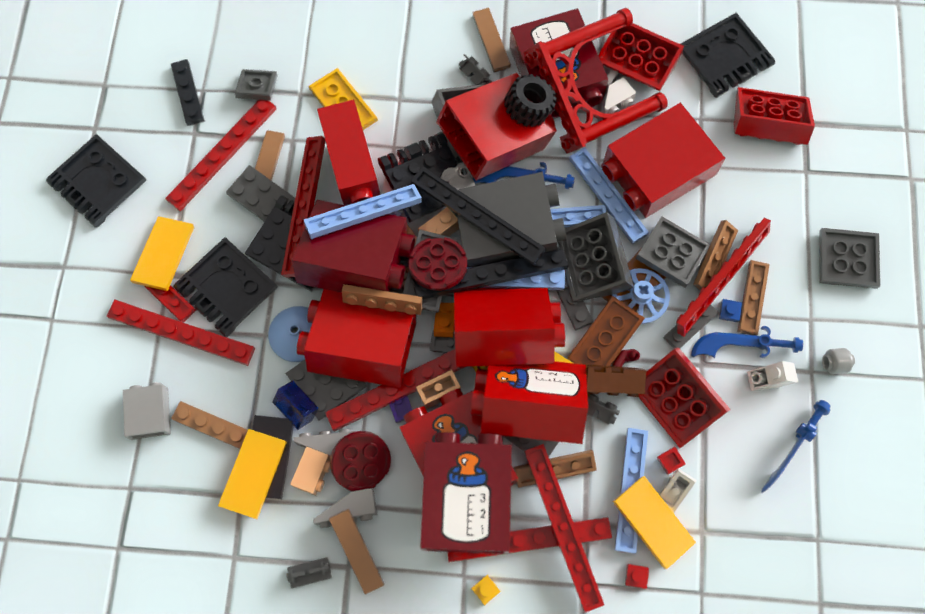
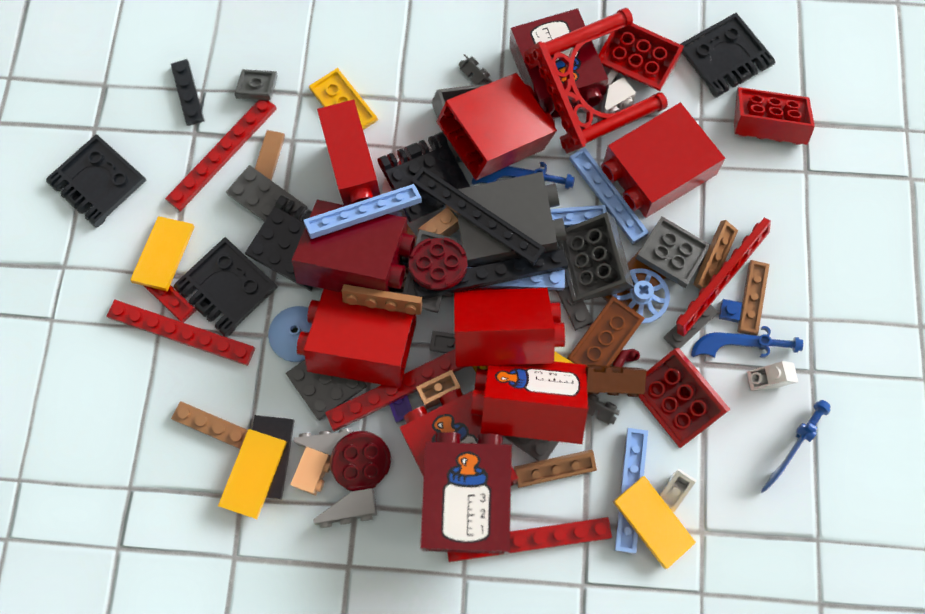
light grey brick [123,382,171,440] -> none
clear blue brick [272,380,319,430] -> none
red plate [281,136,326,277] -> none
dark grey hinge [286,557,332,589] -> none
medium nougat tile [329,508,384,594] -> none
orange plate [434,302,454,337] -> none
light grey plate [441,163,475,189] -> none
yellow plate [471,575,501,605] -> none
medium nougat tile [473,7,511,72] -> none
black tyre [504,74,556,127] -> none
red plate [524,444,605,613] -> none
red plate [625,564,649,589] -> none
red plate [657,447,686,475] -> none
dark grey plate [819,228,880,289] -> none
light grey head [822,348,855,374] -> none

